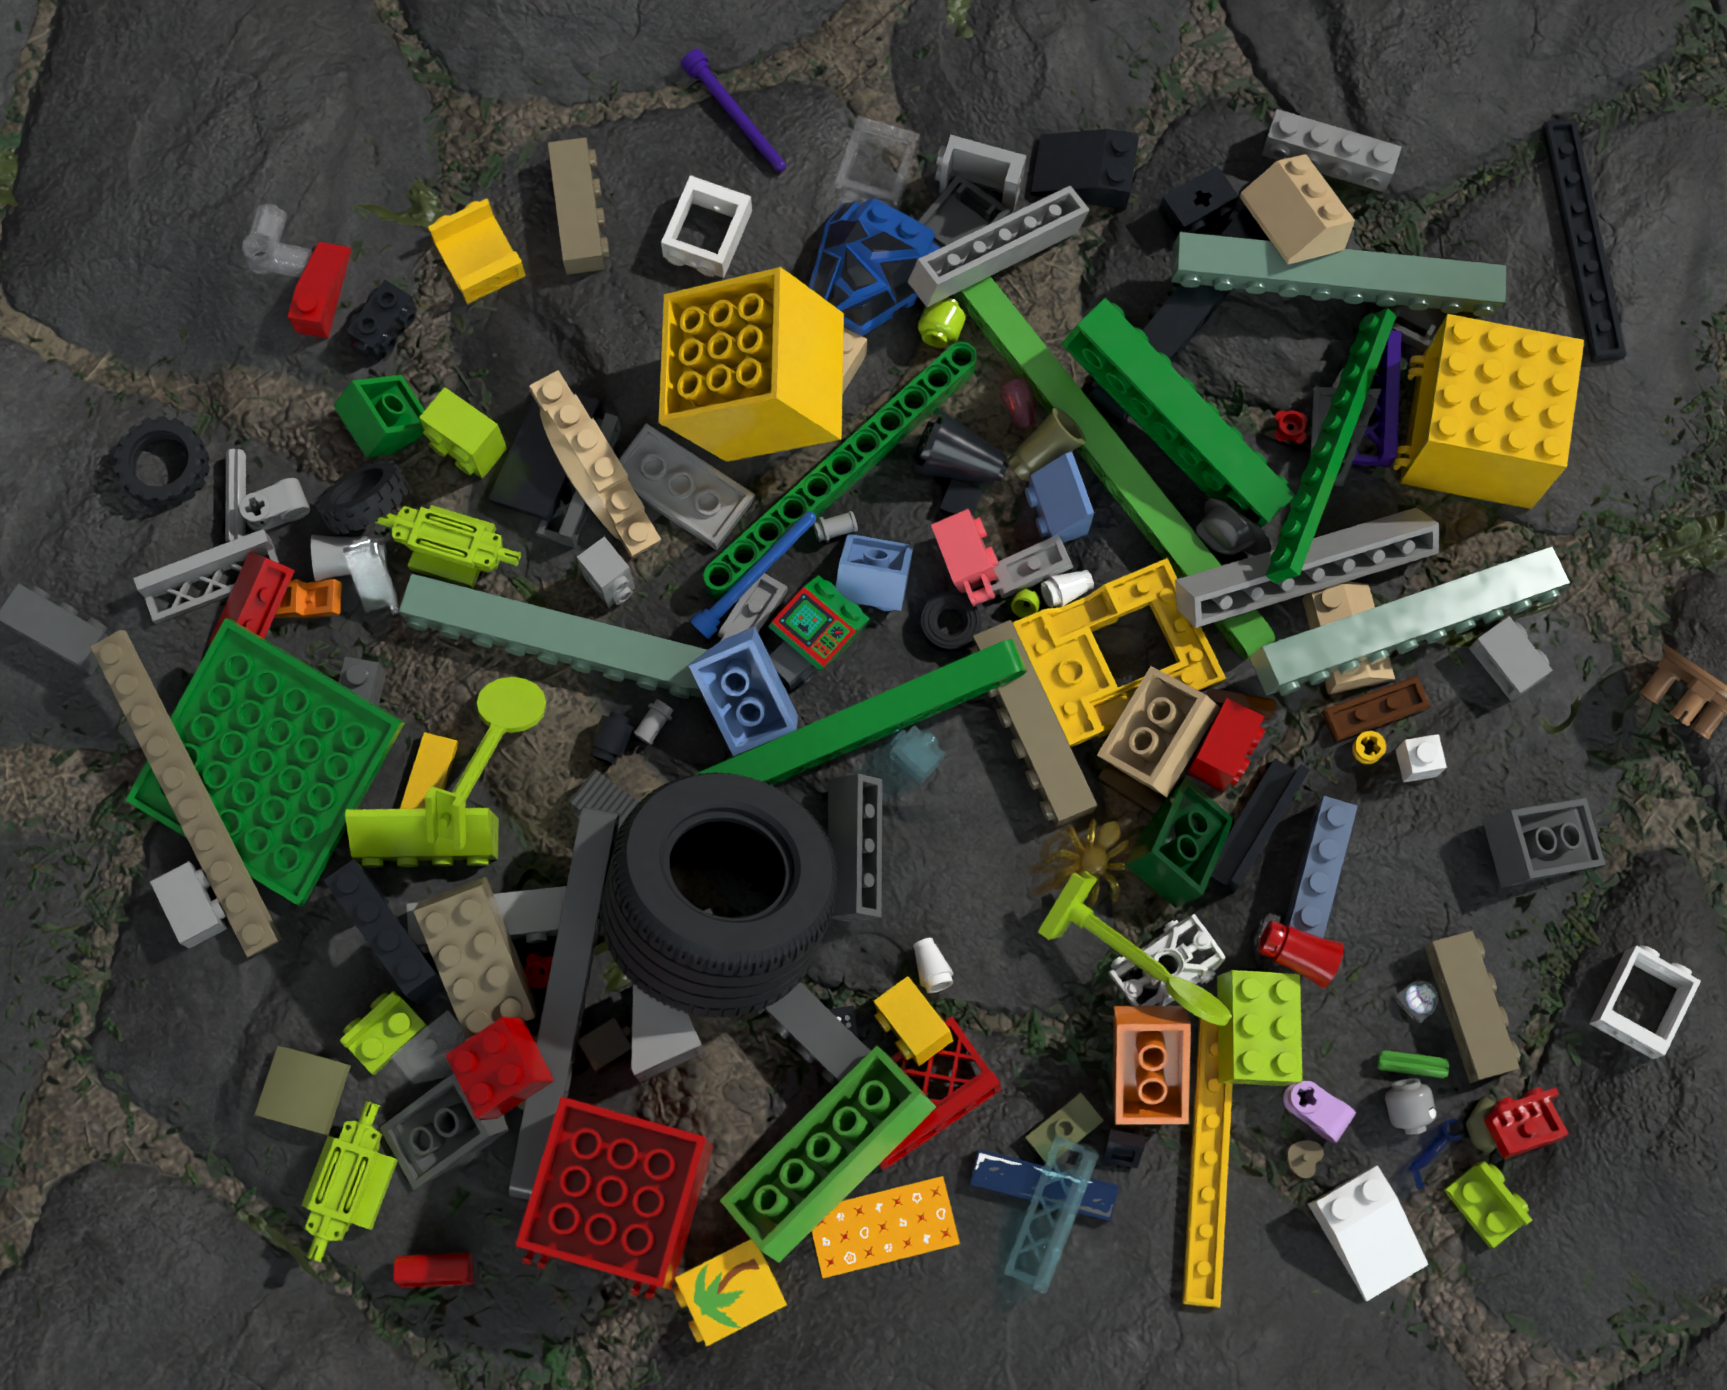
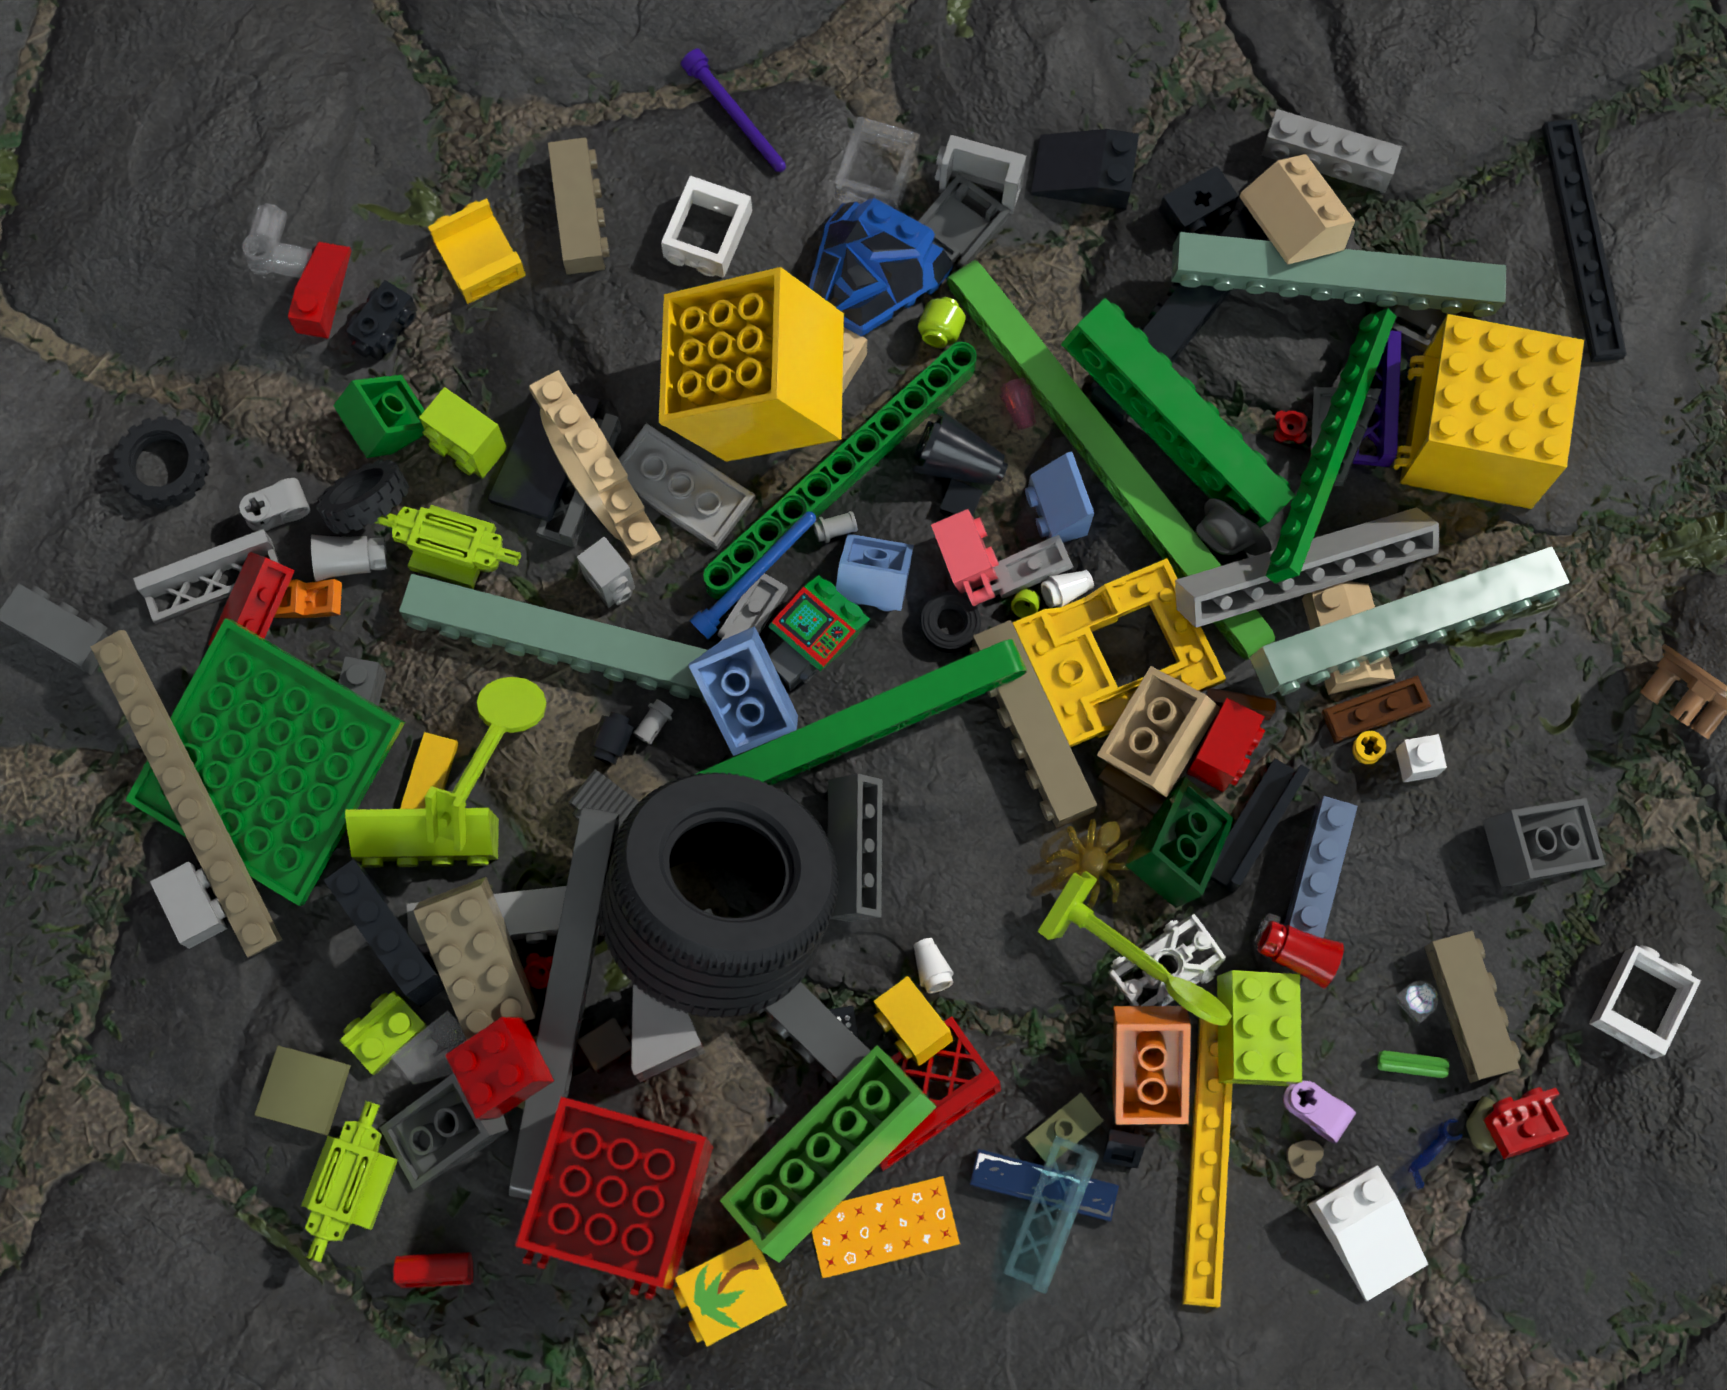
light grey axle [225,449,246,542] -> none
clear panel [343,538,399,615] -> none
clear light blue brick [890,725,945,785] -> none
light grey brick [908,186,1089,307] -> none
olive plant [1008,407,1086,482] -> none
light grey head [1385,1079,1436,1135] -> none
lime bracket [1443,1161,1532,1249] -> none
light grey brick [1469,616,1553,702] -> none

